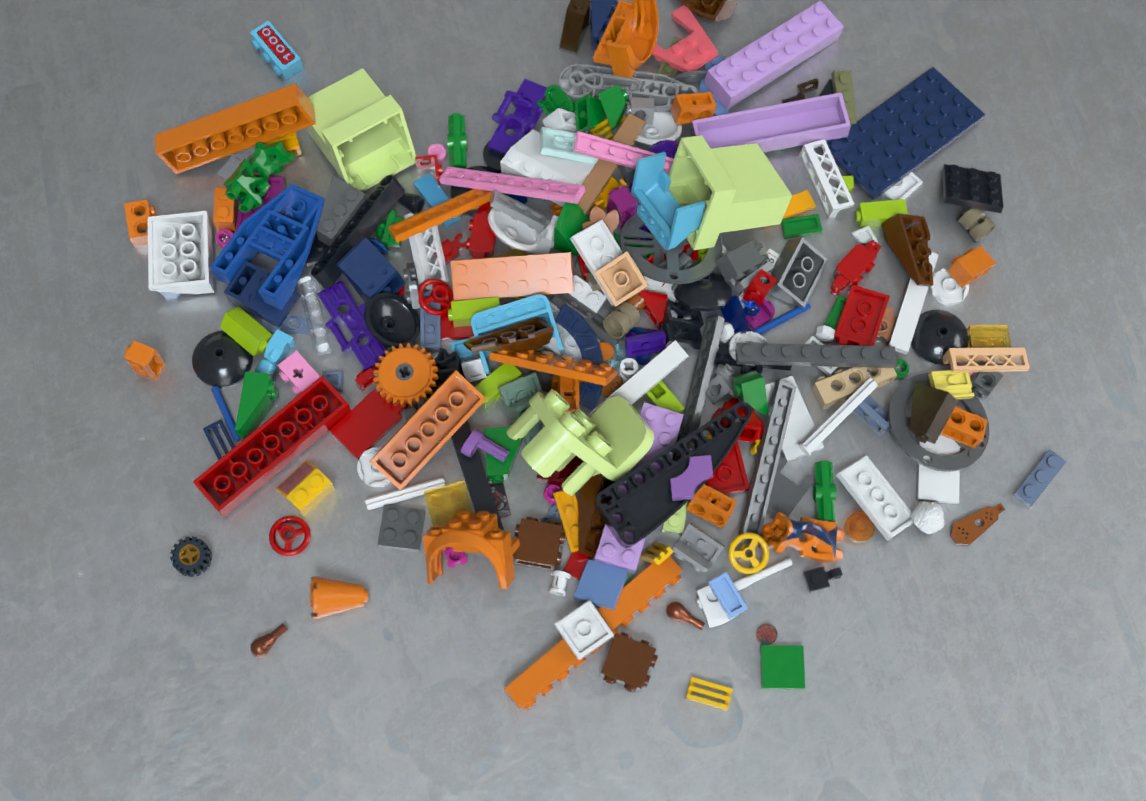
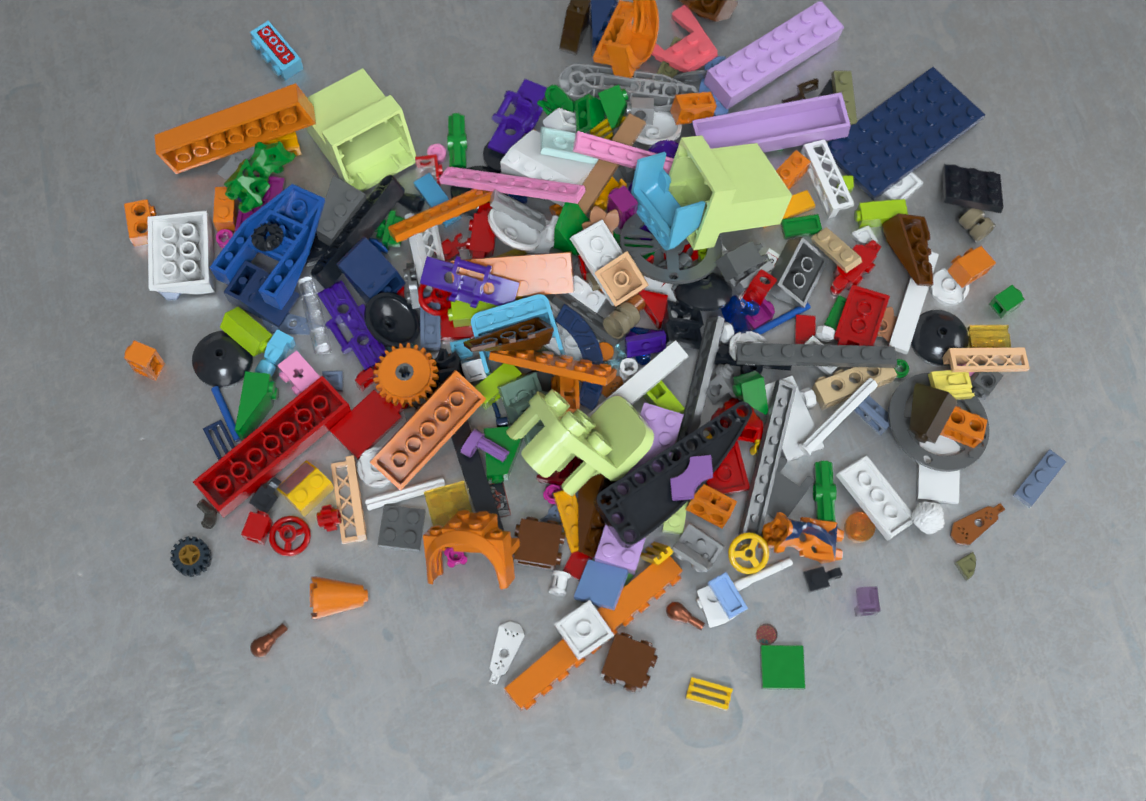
none -> clear smoke arm [197,499,217,529]
none -> red brick [241,511,273,546]
none -> black plate [248,477,282,513]
none -> black gear [251,222,284,251]
none -> red gear [317,504,342,532]
none -> light nougat fence [331,455,367,544]
none -> dark purple piece [420,256,520,308]
none -> white piece [489,621,525,685]
none -> dark blue hand [492,403,508,427]
none -> orange brick [776,150,811,190]
none -> red tile [794,315,816,344]
none -> white tile [800,387,817,408]
none -> tan plate [811,227,862,273]
none -> clear purple panel [854,586,880,617]
none -> olive tile [954,552,976,581]
none -> green brick [989,284,1025,319]

